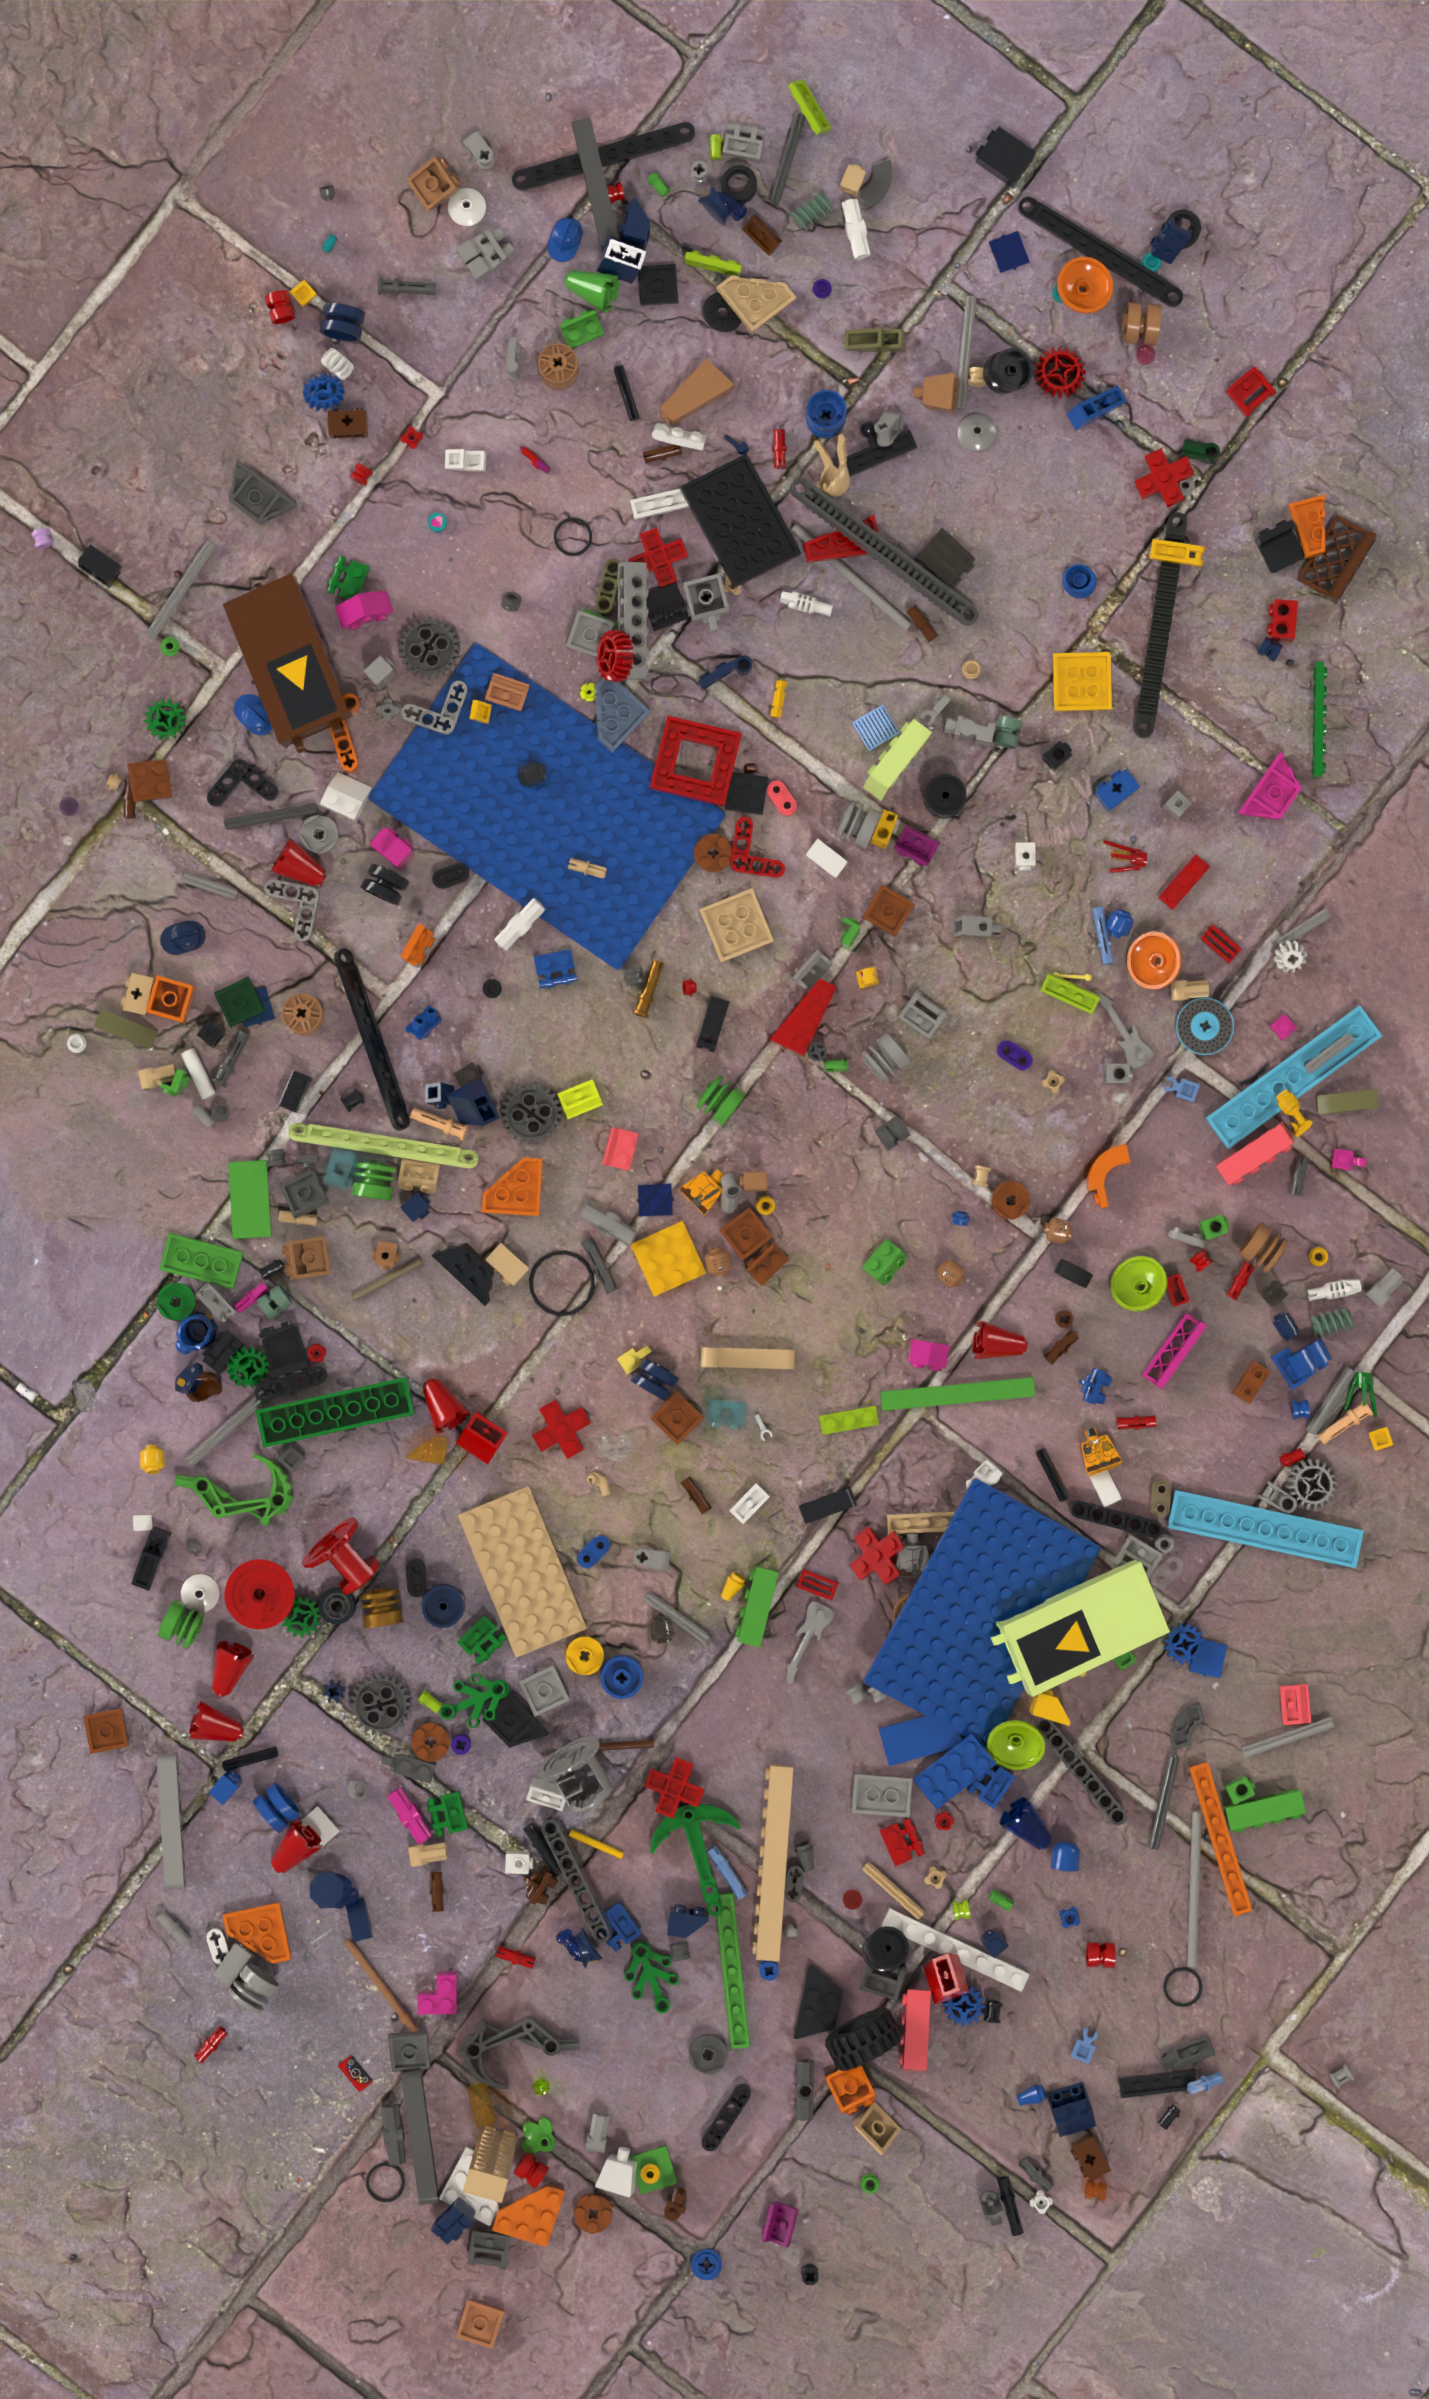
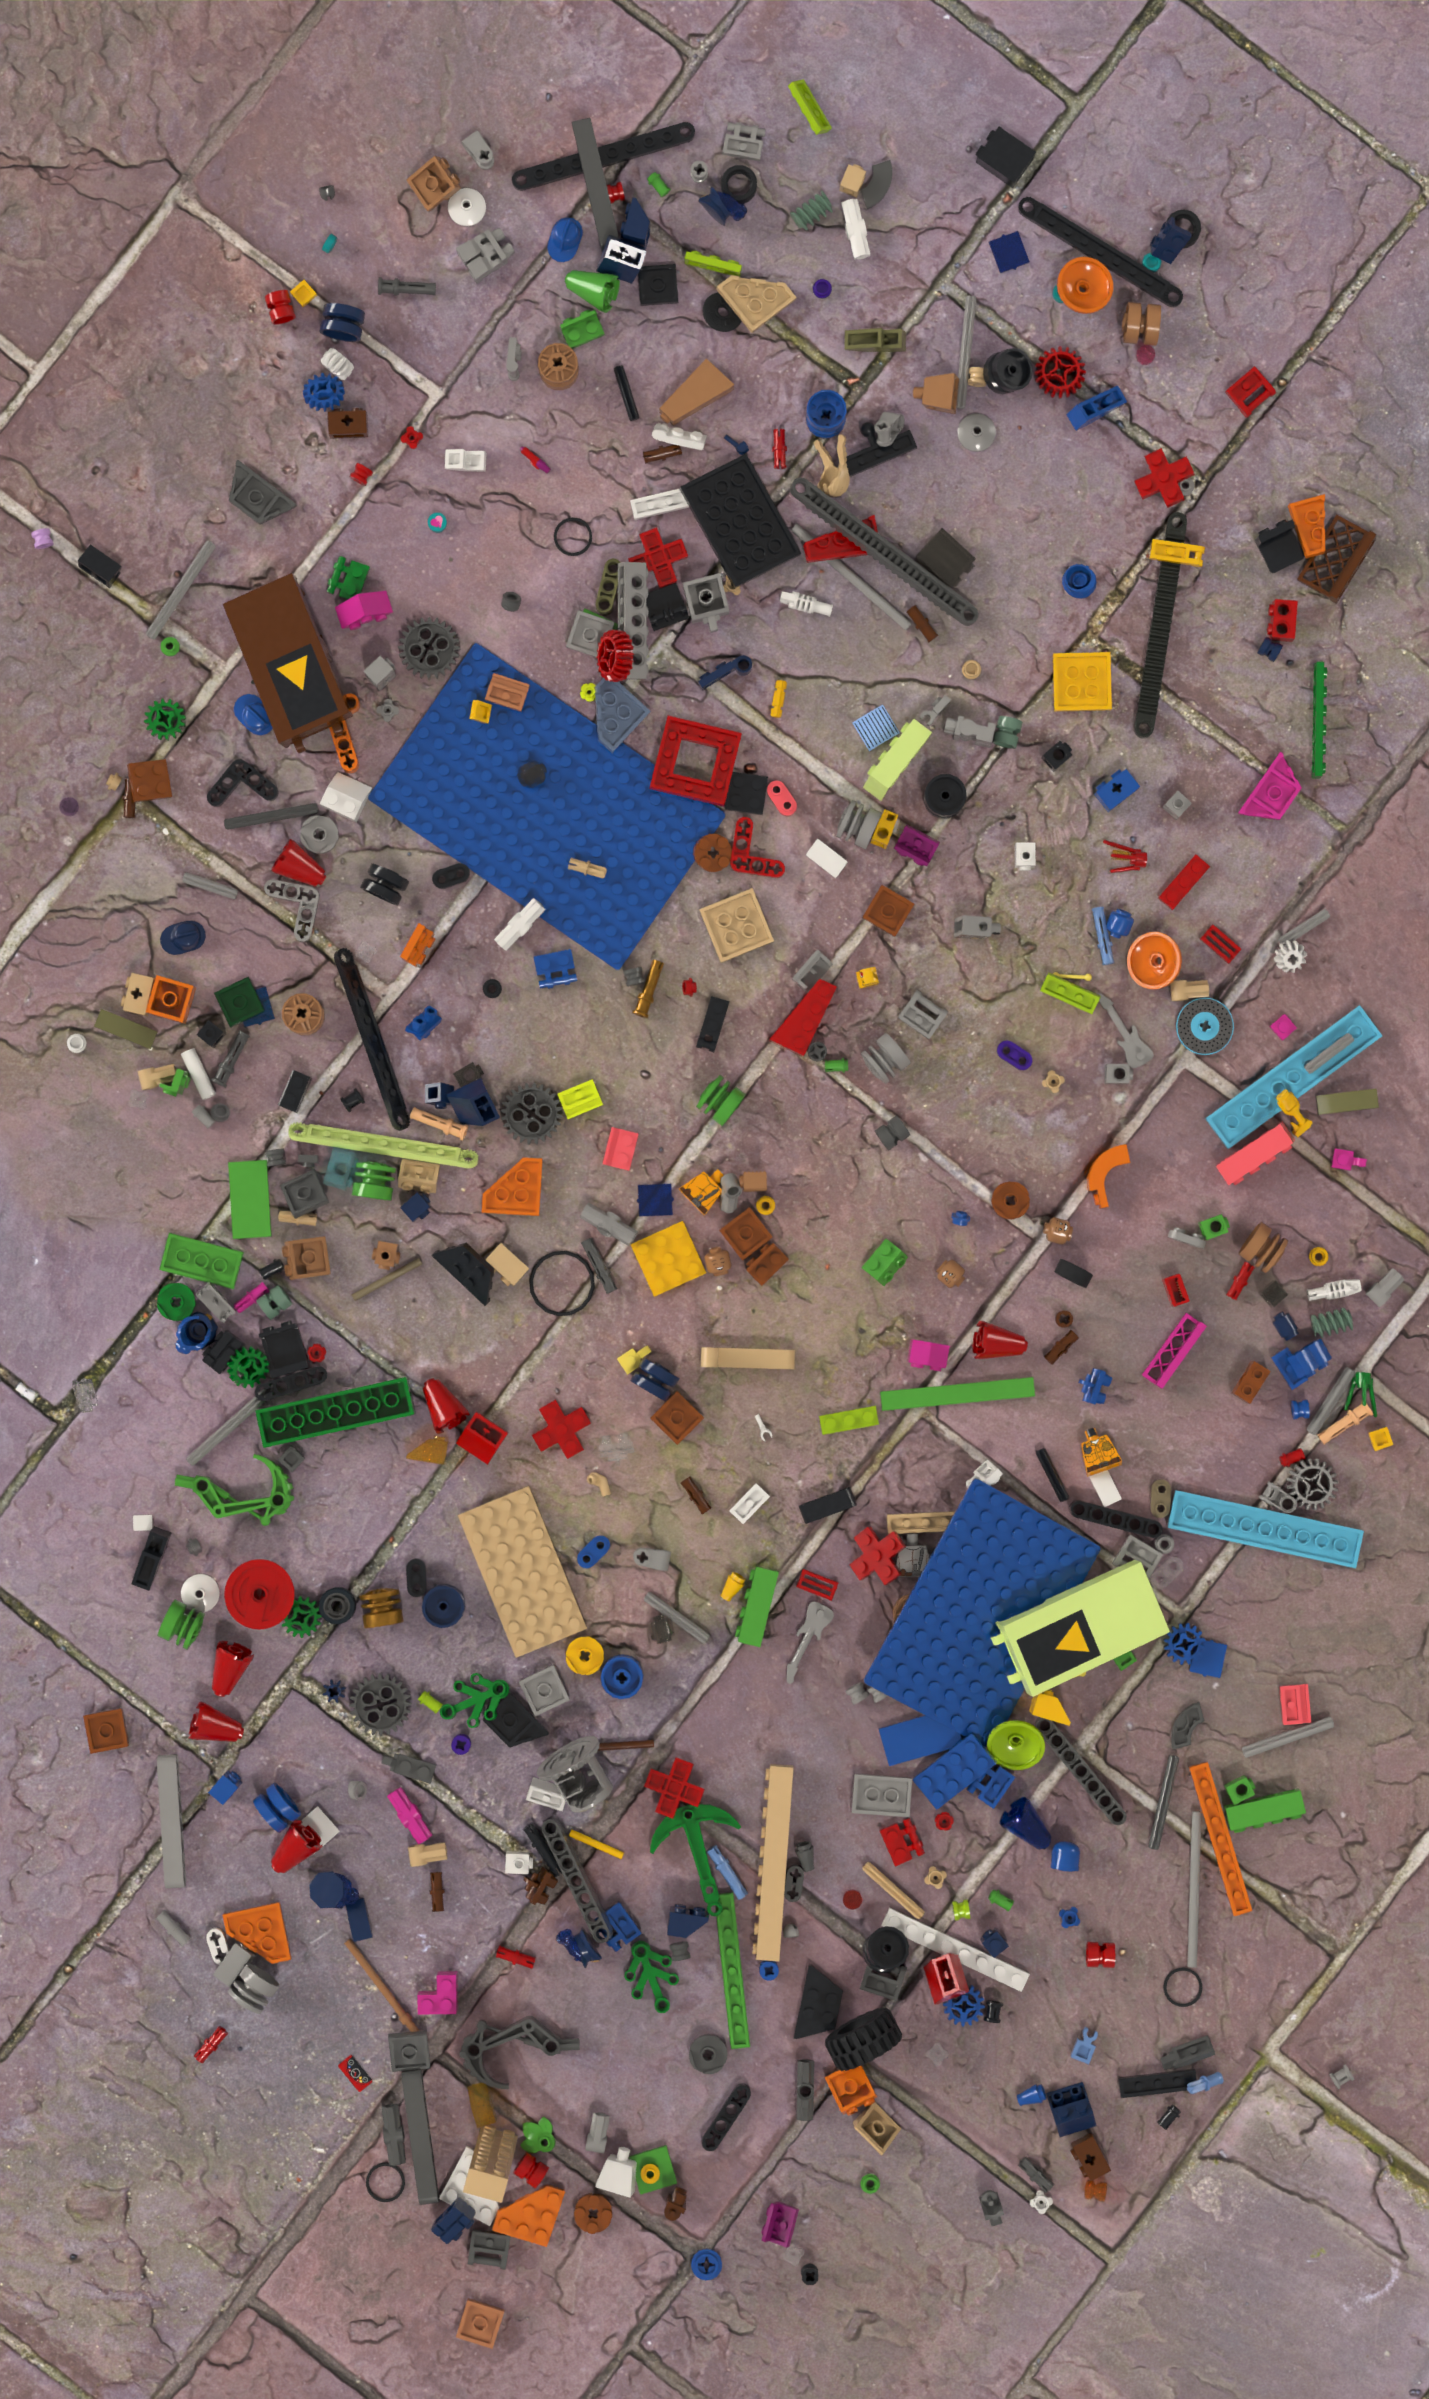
yellow head [139,1445,165,1474] -> none
piece [175,1362,222,1403] -> none
black axle [222,1747,279,1771] -> none
red piece [302,1517,380,1595] -> none
dark pink brick [370,827,415,871] -> none
light grey beam [401,681,468,735] -> none
dark orange plate [411,1722,450,1762] -> none
green plate [427,1791,468,1837] -> none
green plate [457,1615,507,1665] -> none
clear neon green plate [532,2078,550,2096] -> none
clear light blue brick [706,1399,747,1430] -> none
lime pin [709,134,724,160] -> none
reddish brown plate [742,214,782,256] -> none
dark grey axle [769,114,805,206] -> none
bright green bracket [841,917,860,951] -> none
coral wedge [899,1989,931,2072] -> none
tan bush [971,1165,991,1187] -> none
black pin [997,2176,1024,2236] -> none
lime dish [1110,1256,1167,1312] -> none
red pin [1117,1415,1156,1430] -> none
medium blue plate [1163,1077,1200,1103] -> none
dark green piece [1181,439,1220,464] -> none
red wheel [1189,1249,1213,1272] -> none
dark grey pin [1289,1156,1309,1196] -> none

